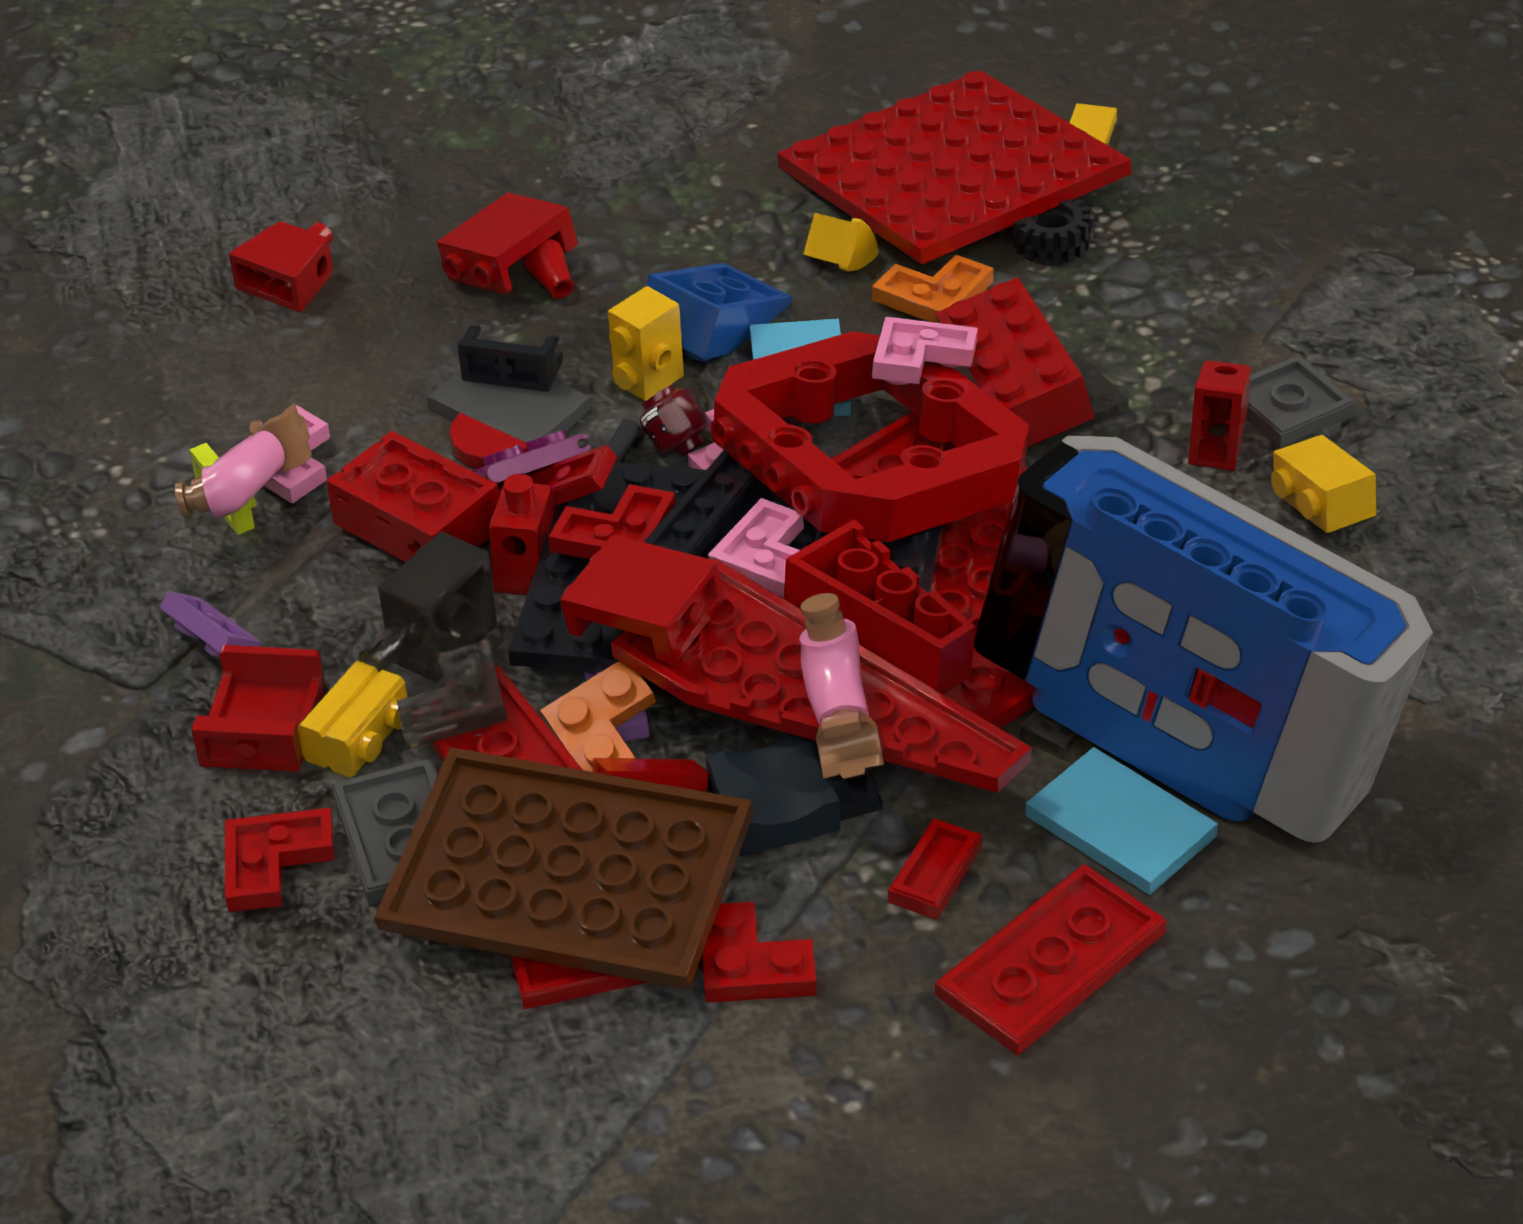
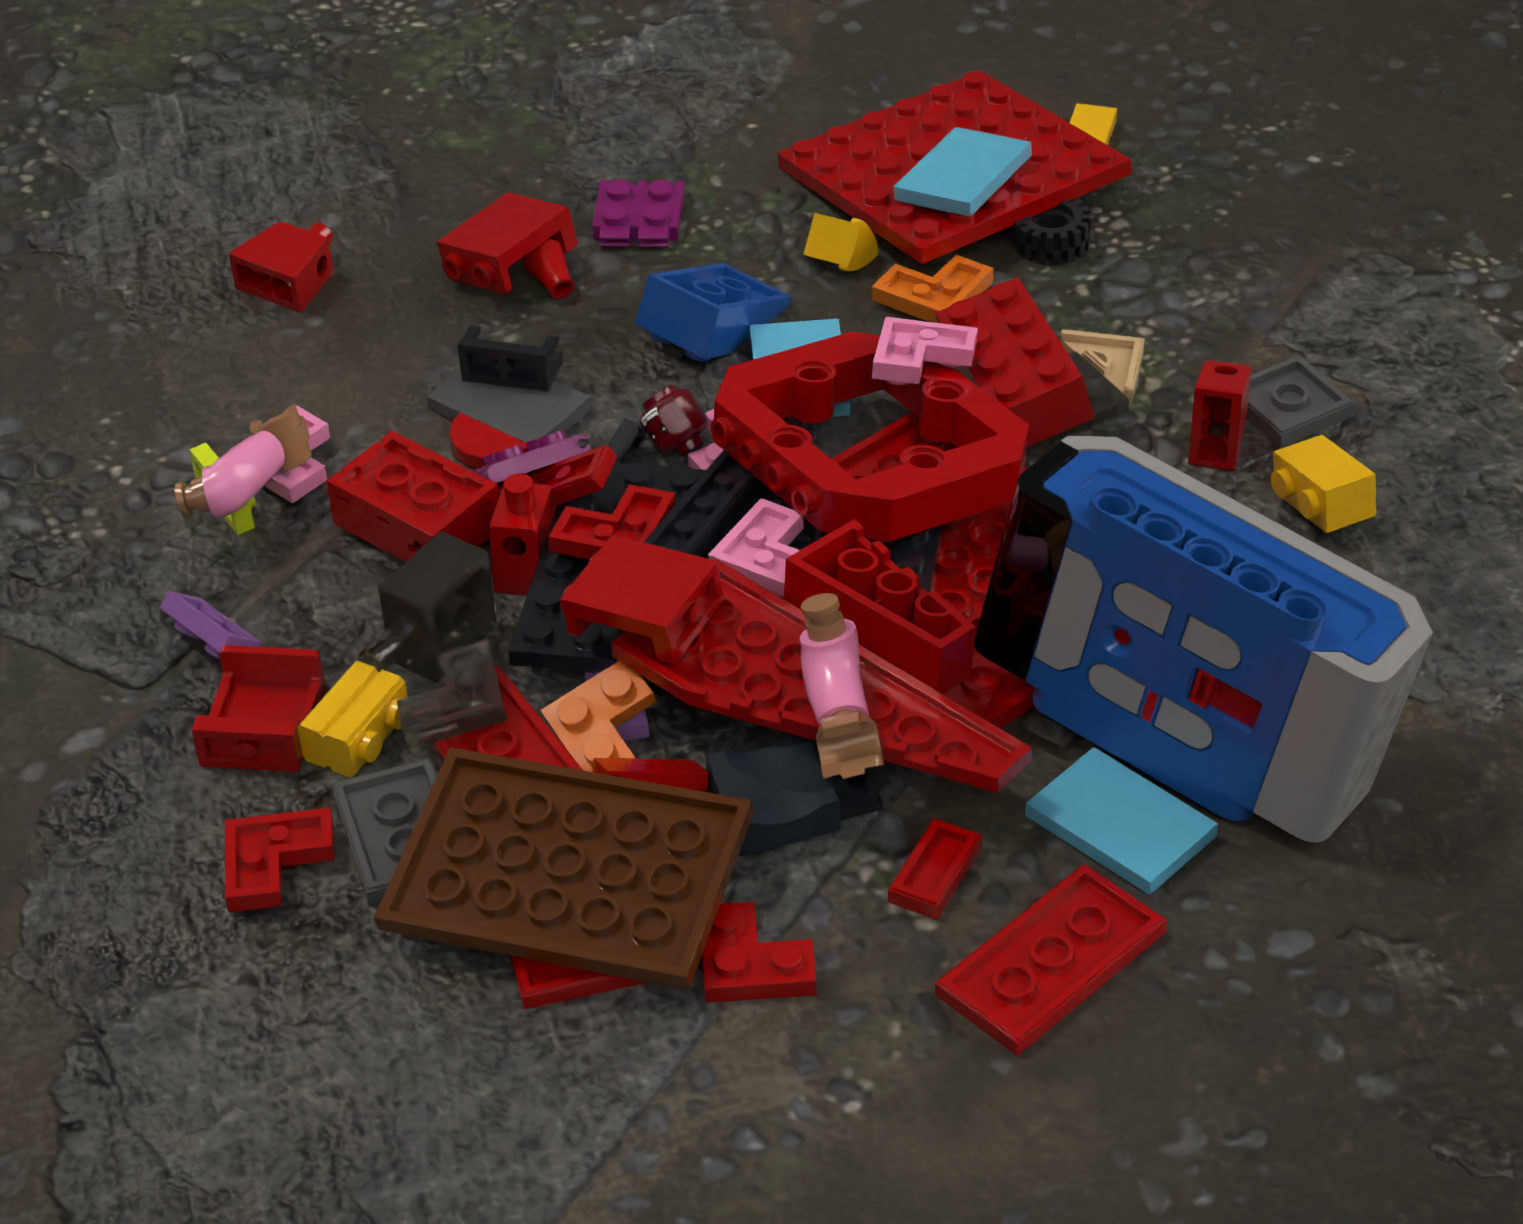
yellow brick [608,286,684,401] -> none
none -> magenta plate [592,179,685,248]
none -> medium azure tile [893,127,1032,217]
none -> tan tile [1061,330,1145,403]

